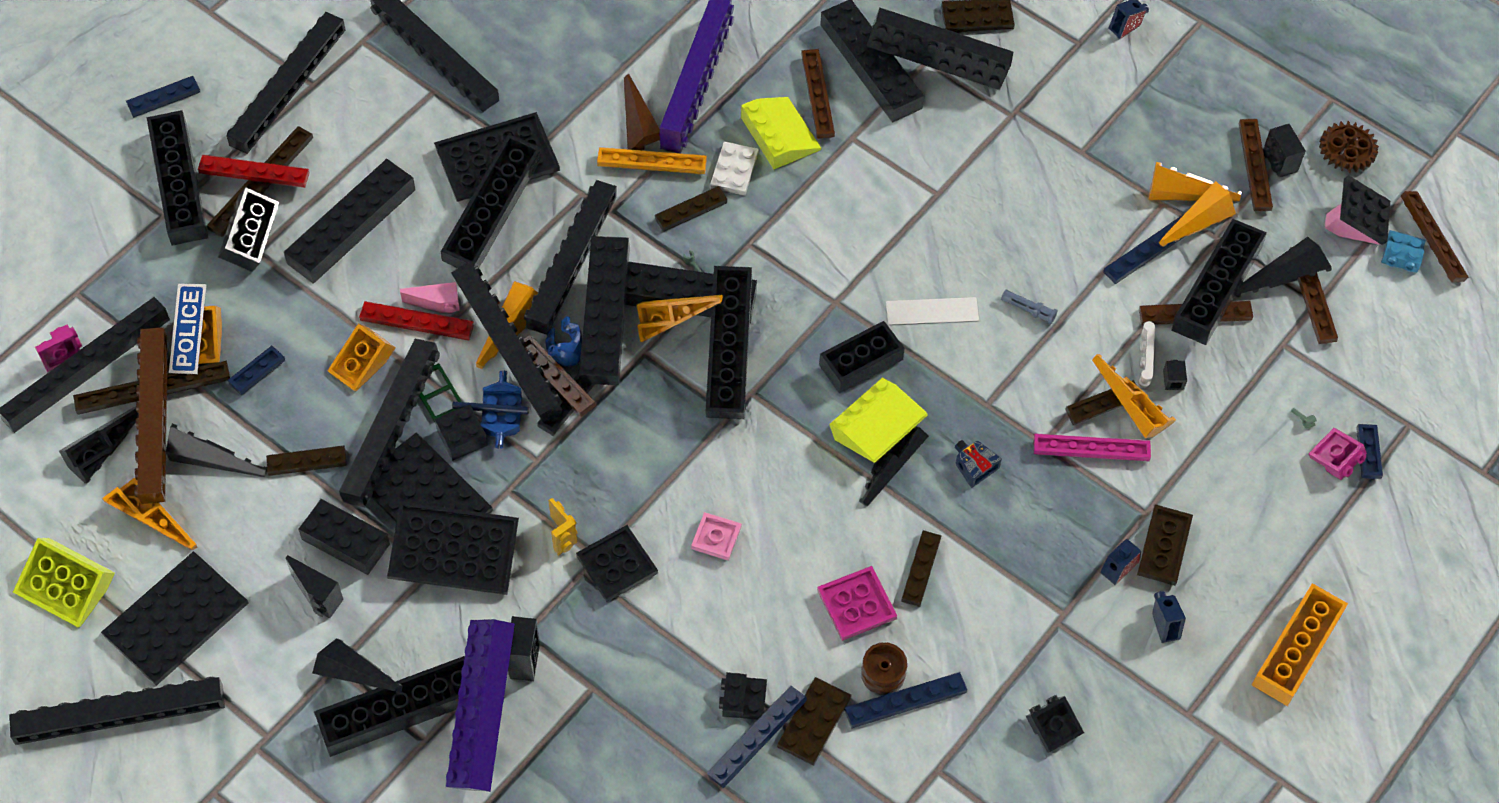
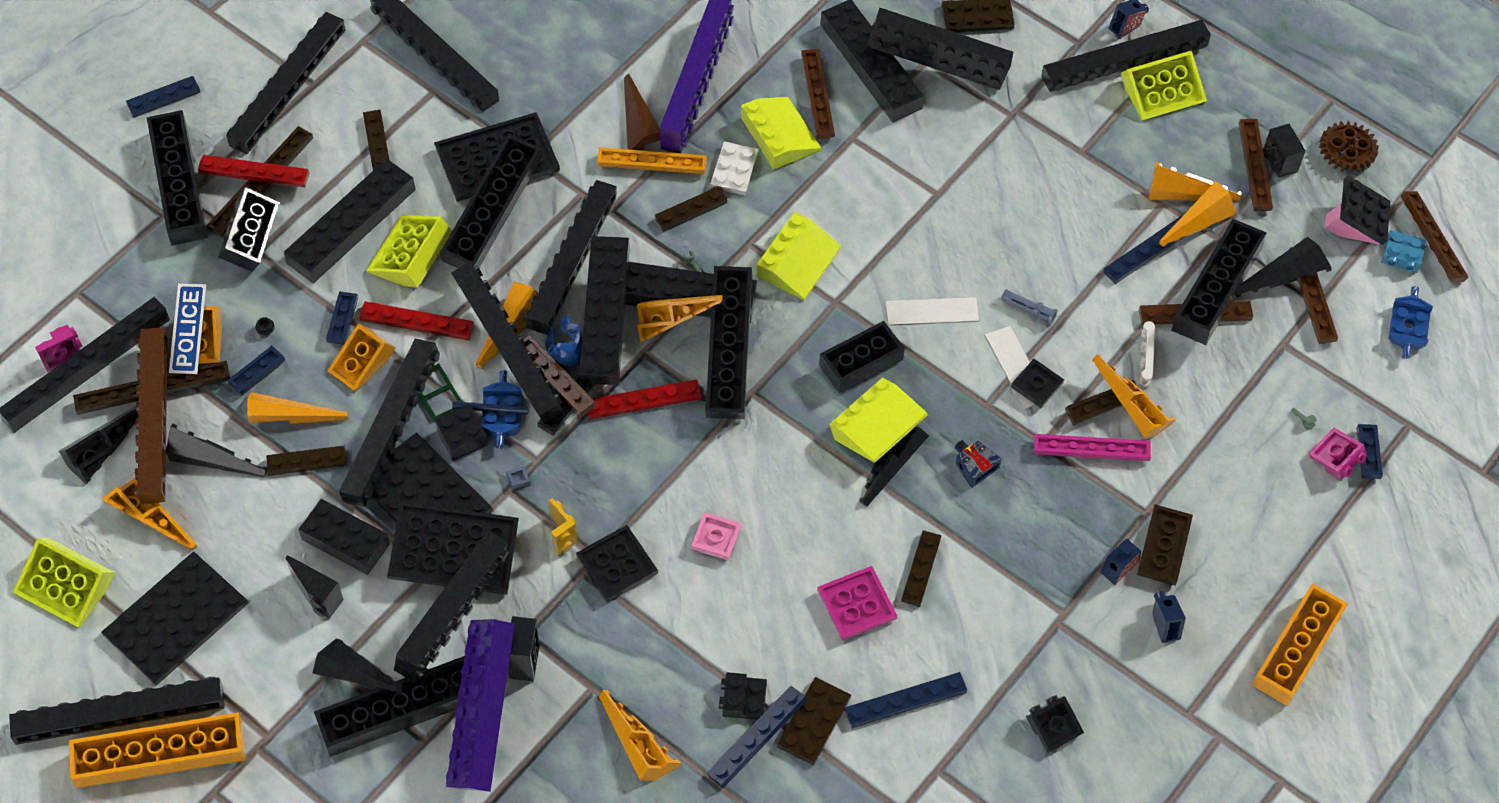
bright pink slope [400,282,460,313] -> none
reddish brown wheel [861,642,908,695] -> none
black brick [1163,360,1187,390] -> none
none -> light orange brick [69,712,246,788]
none -> light orange wedge [247,392,348,424]
none -> black plate [255,317,275,336]
none -> dark blue plate [326,291,358,345]
none -> dark brown plate [363,109,389,170]
none -> neon yellow slope [366,215,452,288]
none -> black brick [394,530,508,683]
none -> sand blue tile [506,466,531,491]
none -> red plate [587,379,701,420]
none -> light orange wedge [599,690,682,781]
none -> neon yellow slope [756,212,841,301]
none -> white sticker [985,326,1050,409]
none -> black plate [1011,358,1064,409]
none -> black brick [1041,19,1211,92]
none -> neon yellow slope [1121,51,1207,120]
none -> blue plate [1388,286,1433,359]

